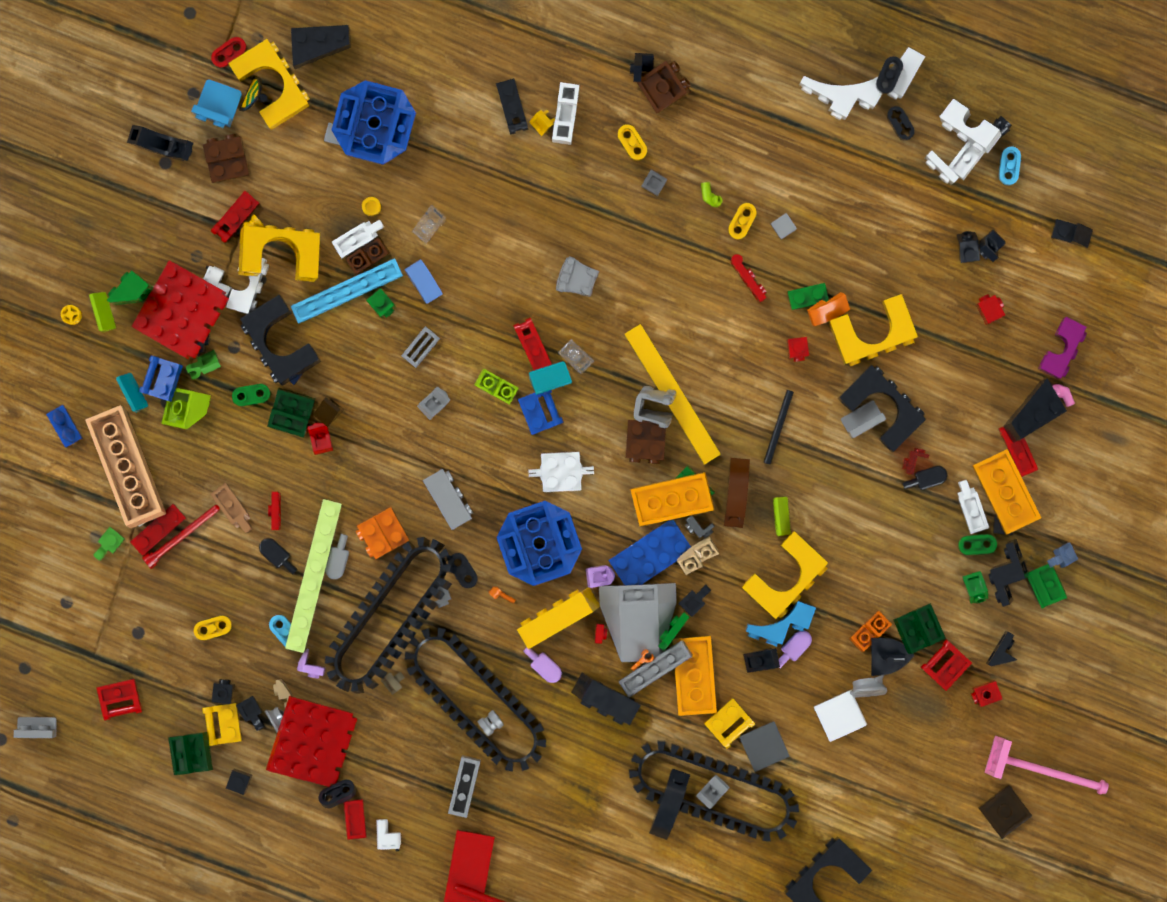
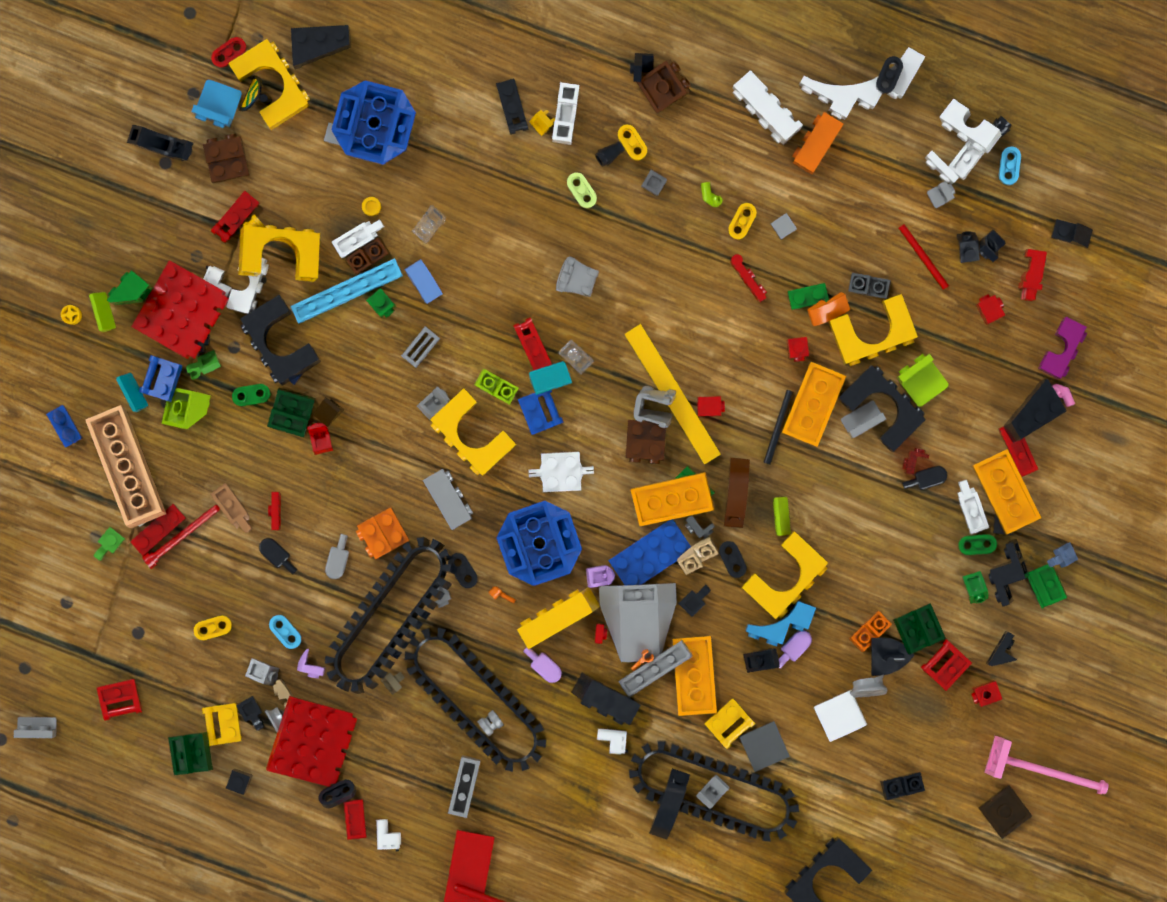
black bracket [212,679,235,704] -> none
yellowish green plate [285,499,342,653] -> none
green plate [658,612,689,651] -> none
black beam [887,106,914,141] -> none
none -> light grey bracket [245,658,279,686]
none -> yellow arch [430,388,516,476]
none -> yellowish green plate [567,173,597,208]
none -> black cone [595,141,625,167]
none -> white piece [597,729,628,755]
none -> red brick [697,396,725,417]
none -> black plate [719,541,747,578]
none -> white wedge [732,70,803,145]
none -> light orange plate [782,362,846,447]
none -> orange brick [792,112,843,175]
none -> dark grey slope [848,273,891,299]
none -> black slope [880,772,925,800]
none -> lime bracket [896,354,948,407]
none -> red bar [898,224,949,290]
none -> light grey bracket [927,181,955,208]
none -> red hips [1018,249,1047,301]

